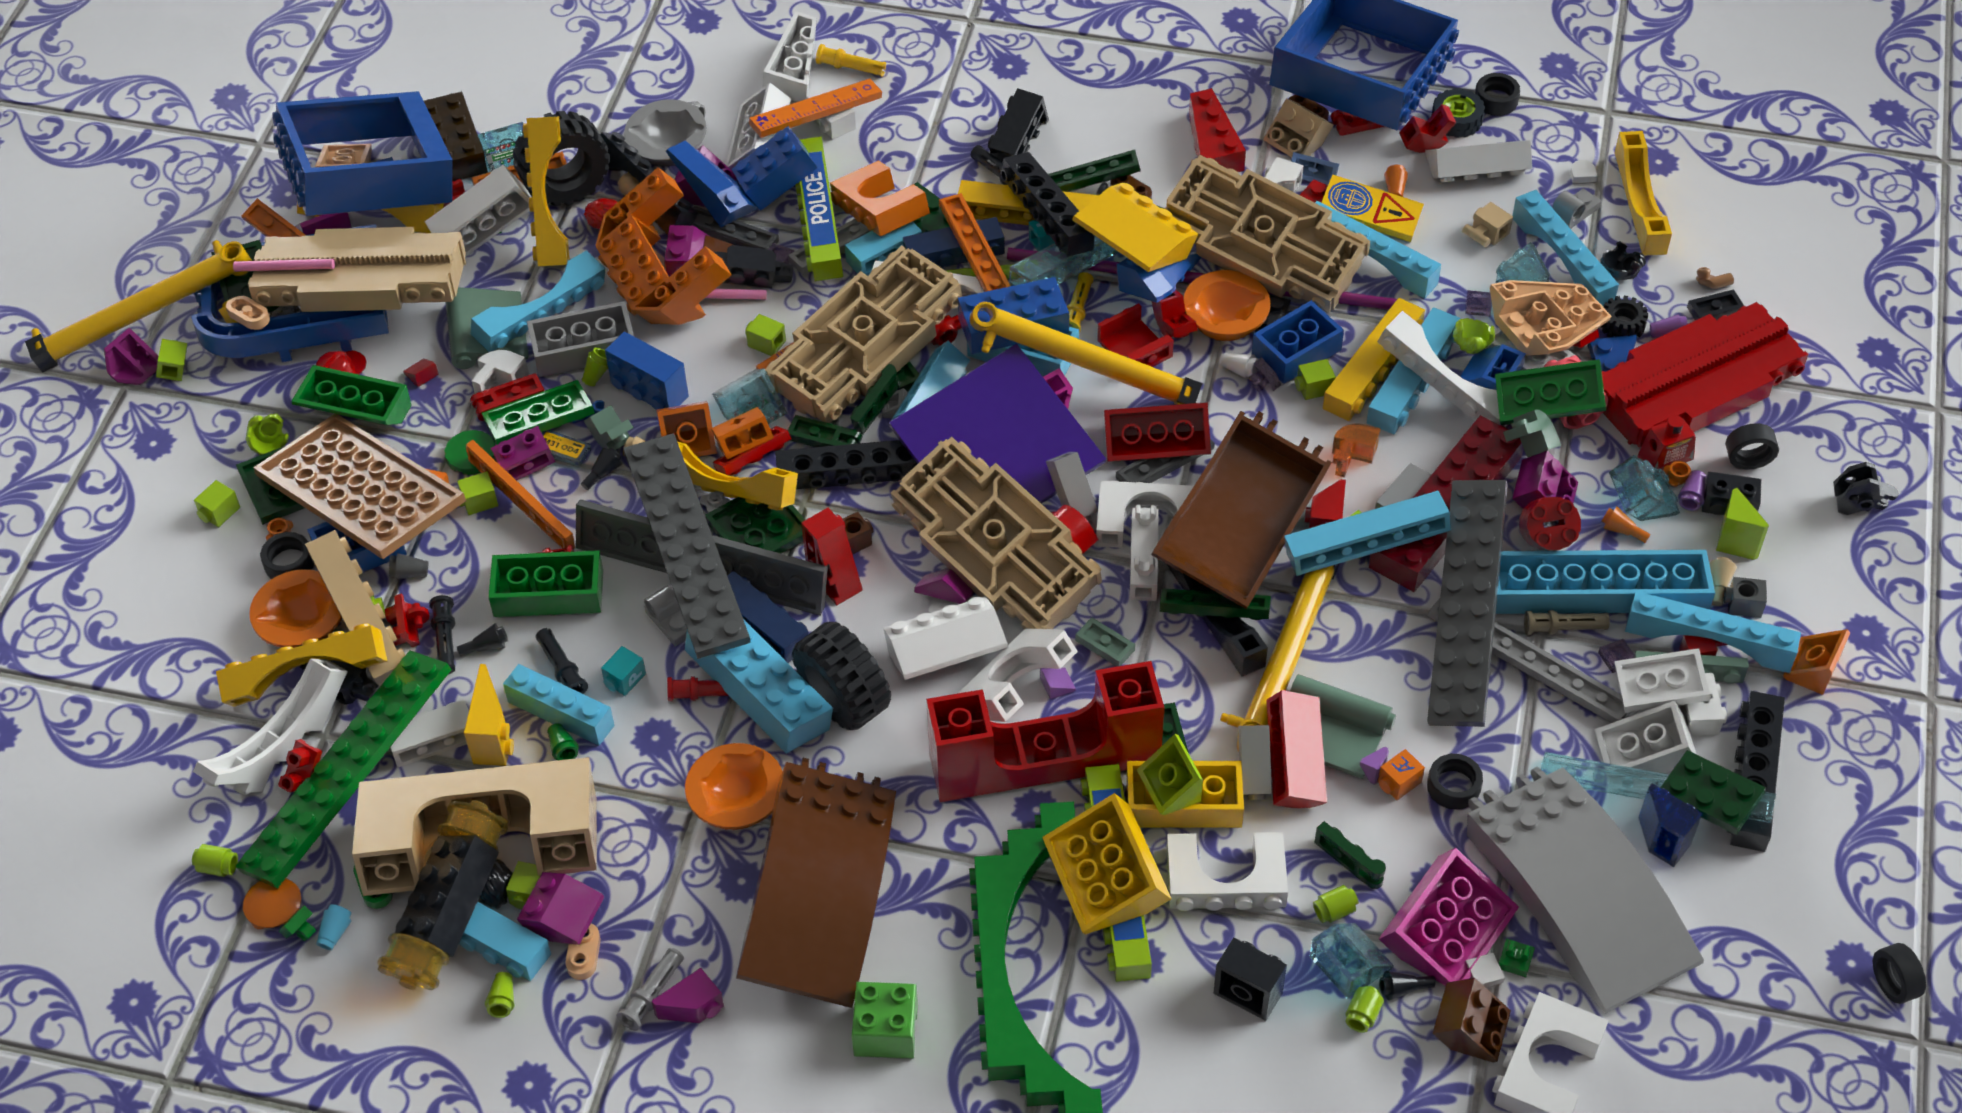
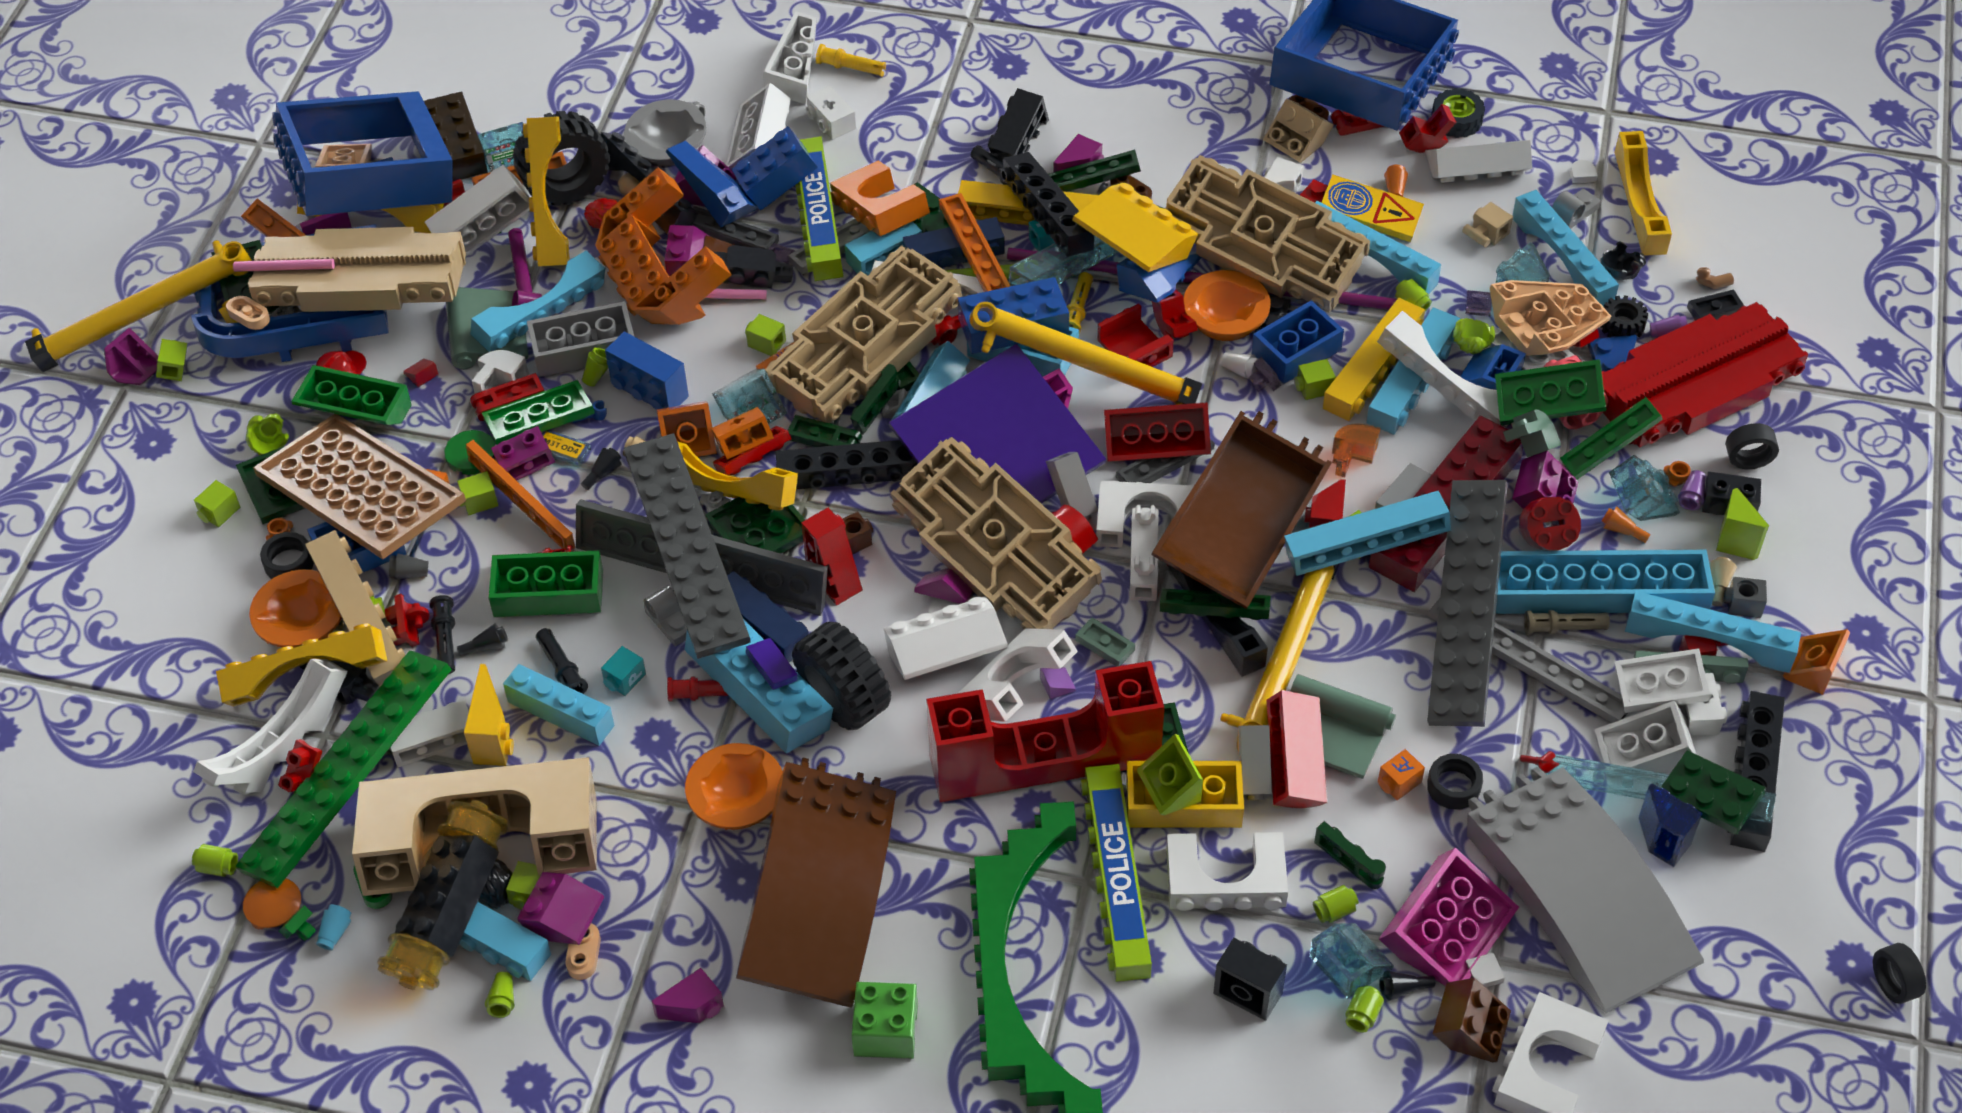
green cone [547,723,579,761] -> none
sand green brick [584,405,633,450] -> none
light grey pin [616,948,684,1031] -> none
orange tile [749,78,882,138] -> none
yellow slope [1042,793,1171,934] -> none
red wedge [1189,88,1246,172] -> none
medium blue slope [1291,152,1340,185] -> none
medium lavender slope [1360,747,1389,785] -> none
black tyre [1475,73,1520,116] -> none
green tile [1499,938,1535,978] -> none
clear purple tile [1598,639,1634,673] -> none
red torso [1637,415,1696,475] -> none
black hinge [1833,462,1899,515] -> none
none -> magenta piece [508,228,542,306]
none -> dark purple tile [745,638,798,690]
none -> magenta slope [1053,134,1104,172]
none -> lime brick [1395,279,1432,311]
none -> red hand [1520,751,1559,773]
none -> green plate [1560,397,1663,480]

